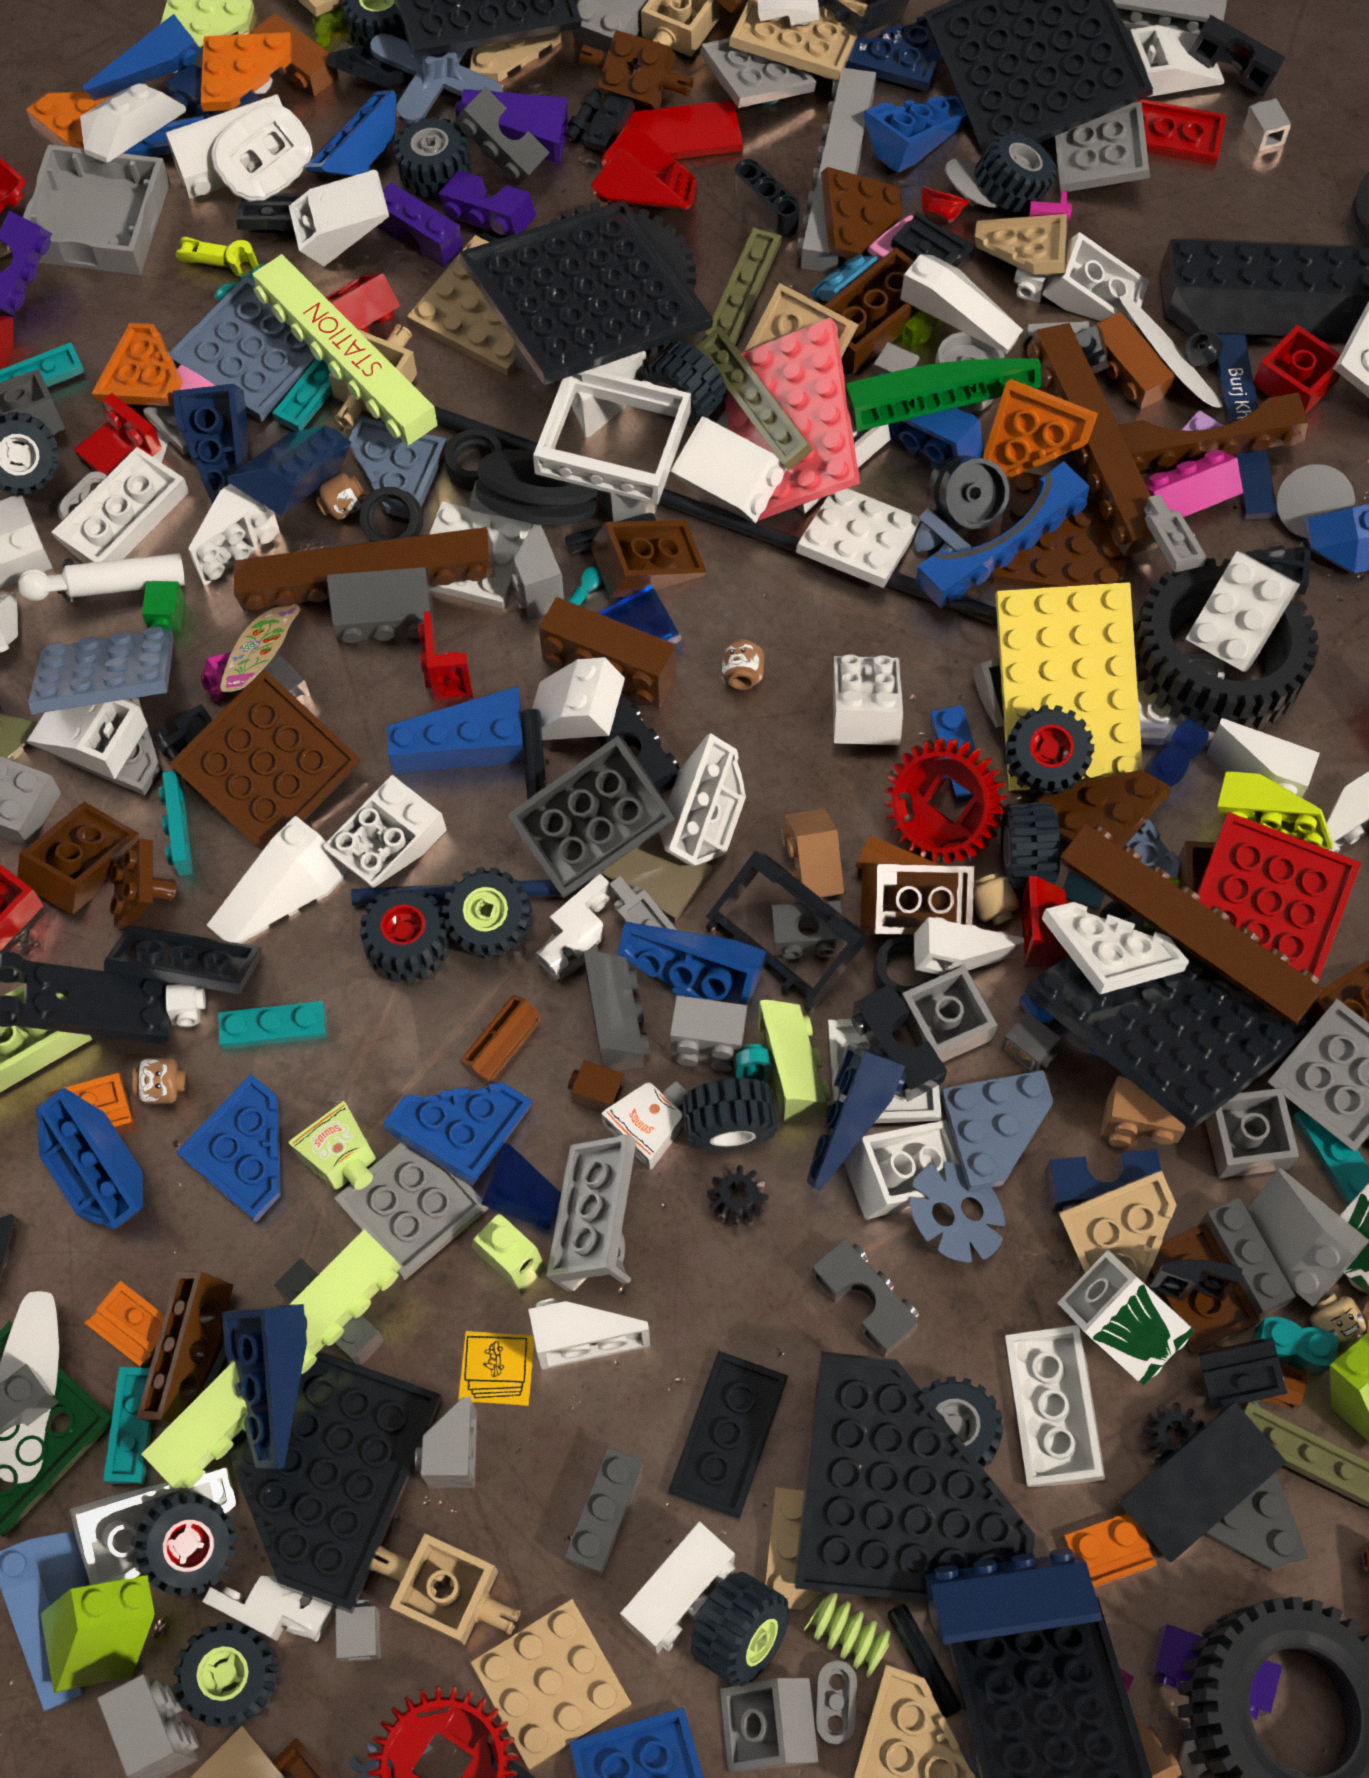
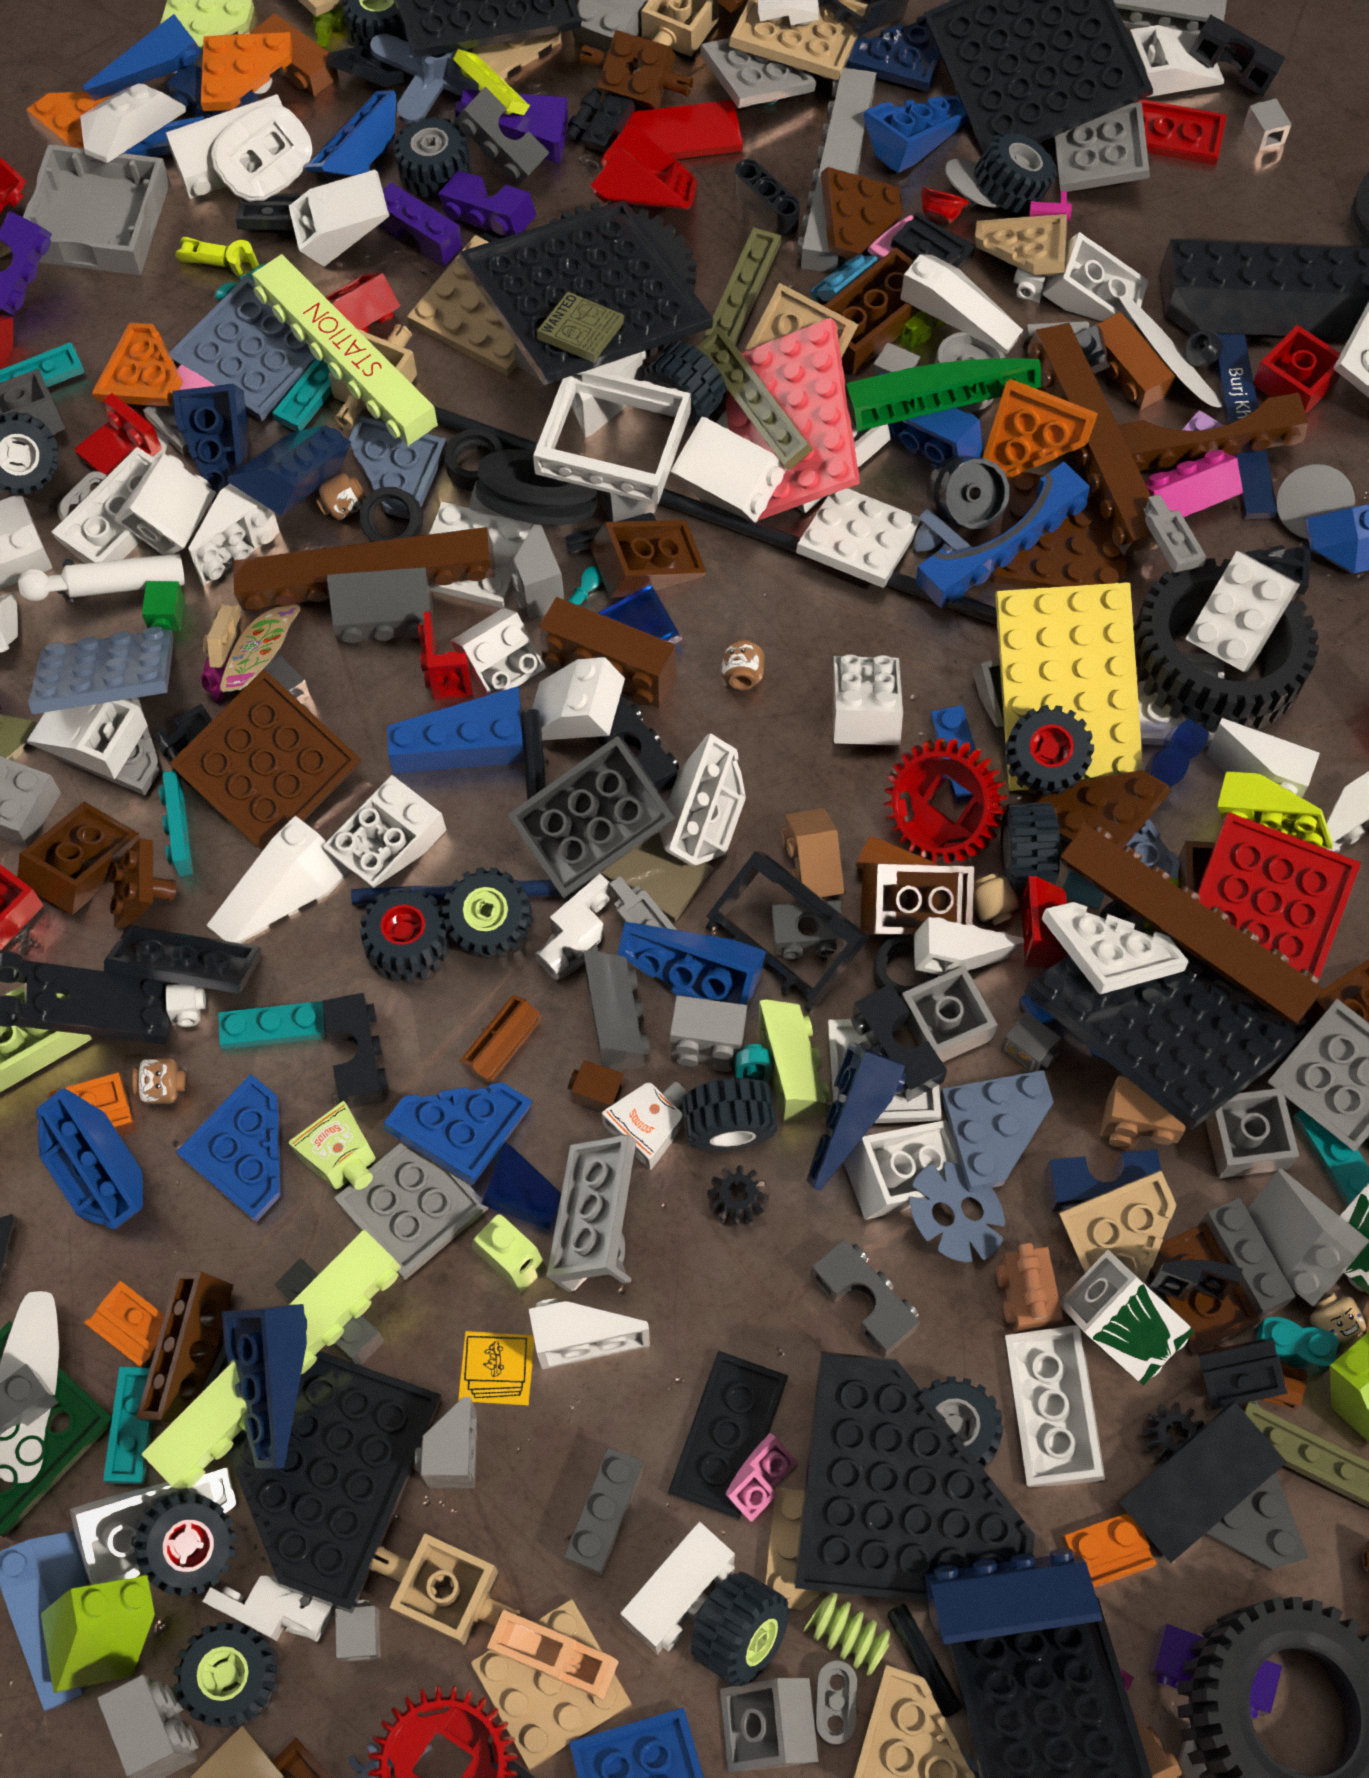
none -> white slope [114,453,216,555]
none -> tan hinge [203,604,241,668]
none -> black arch [322,992,389,1109]
none -> white slope [450,608,546,696]
none -> neon yellow plate [453,49,530,115]
none -> light nougat slope [487,1610,618,1700]
none -> olive tile [537,292,624,363]
none -> bright pink slope [725,1433,798,1522]
none -> nougat brick [996,1243,1063,1334]

